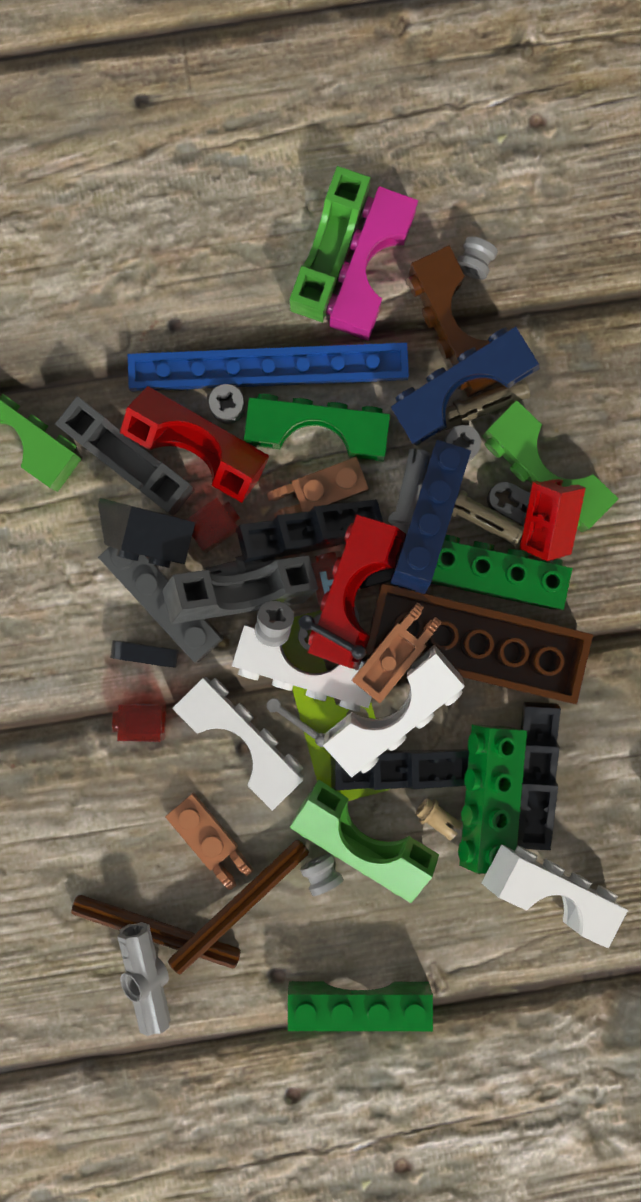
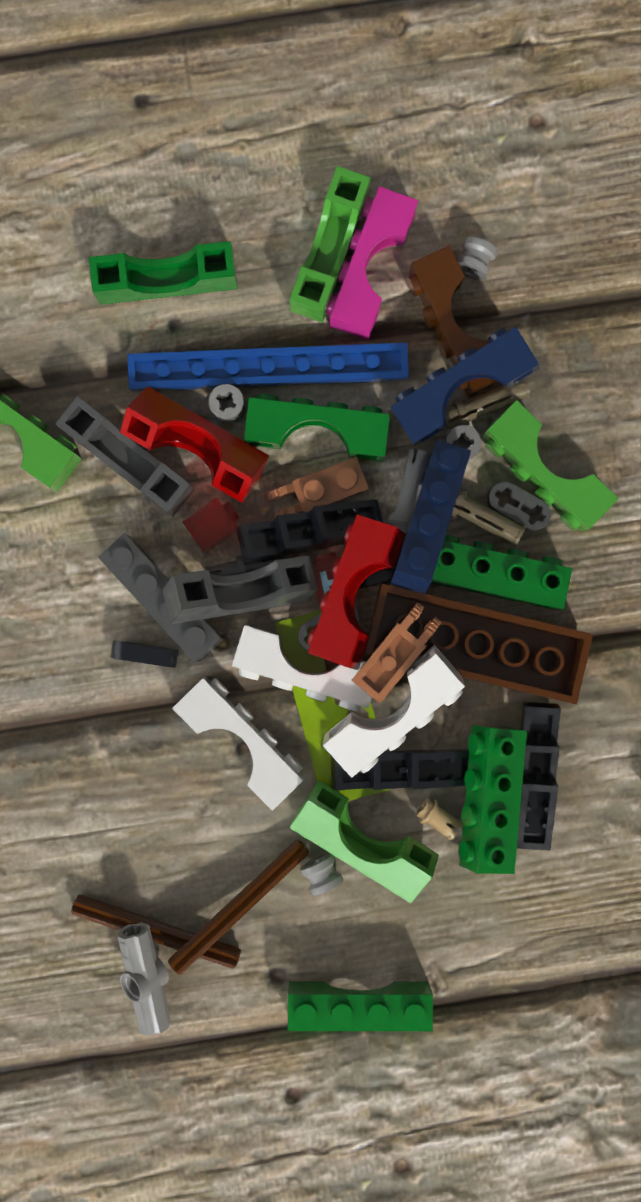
black slope [98,498,195,568] -> none
clear red brick [112,703,166,742] -> none
nougat hinge [165,793,253,890] -> none
light grey wheel [255,601,294,647] -> none
light grey hinge [266,698,325,747] -> none
black hinge [299,615,366,659] -> none
white arch [481,845,628,948] -> none
red hinge [520,479,586,561] -> none
none -> green arch [88,241,238,305]

